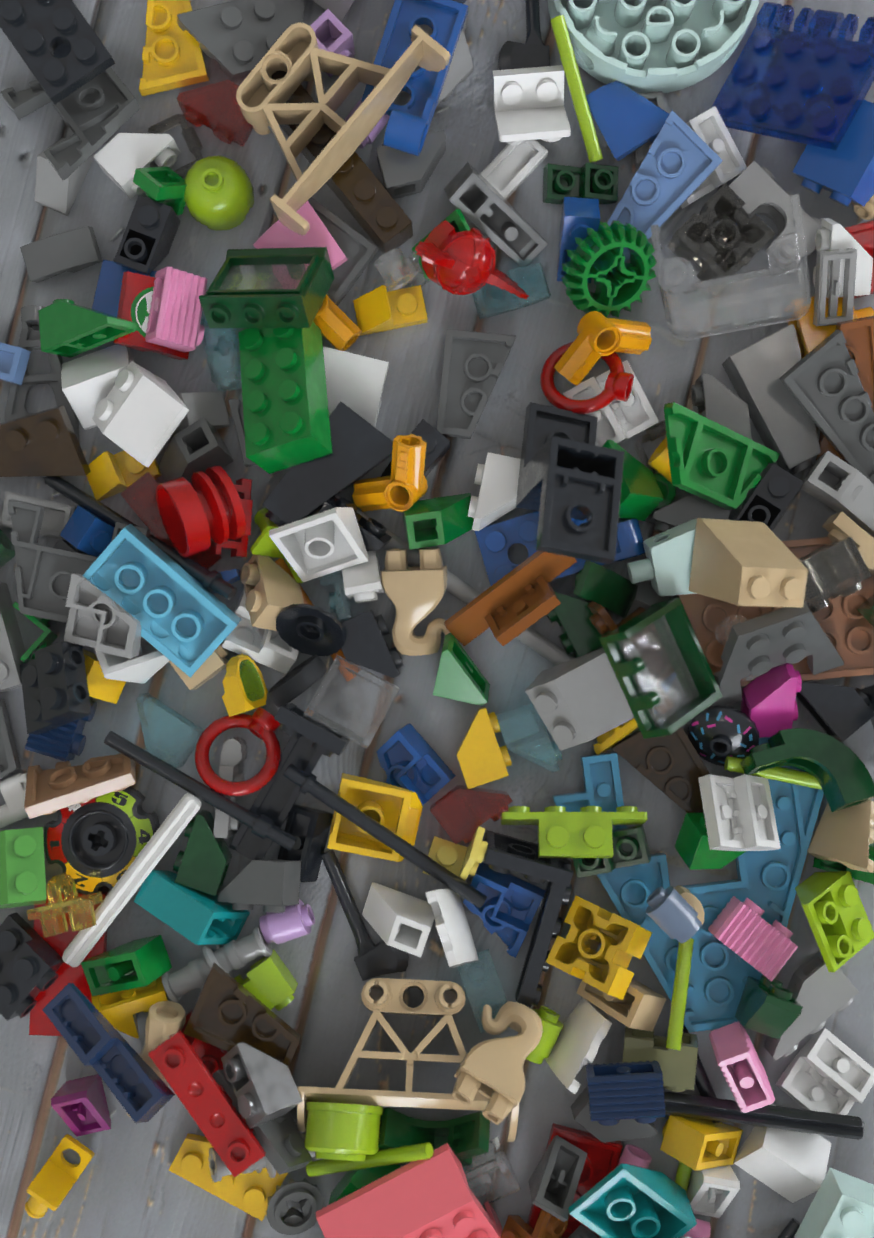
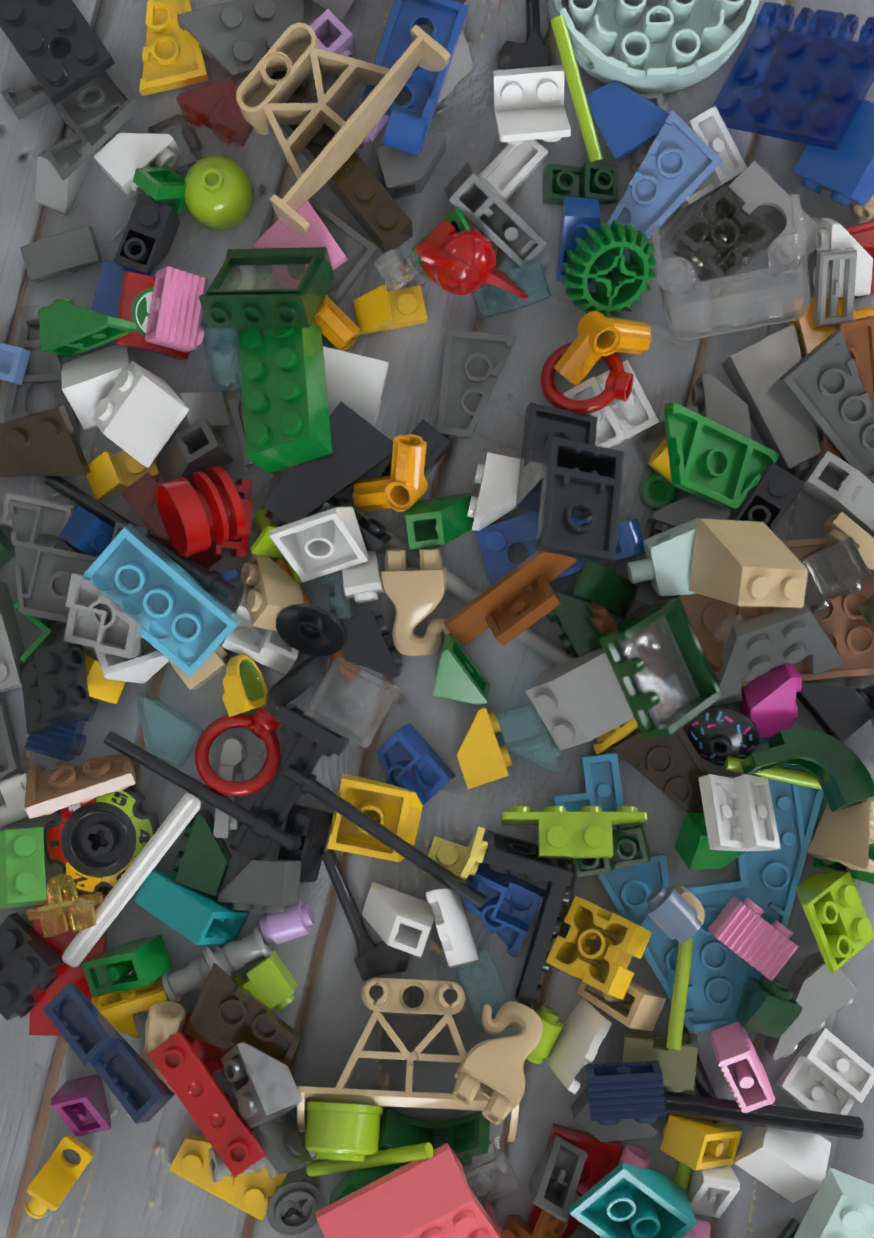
clear red slope [430,785,513,844] -> none
green slope [602,440,664,521] -> none

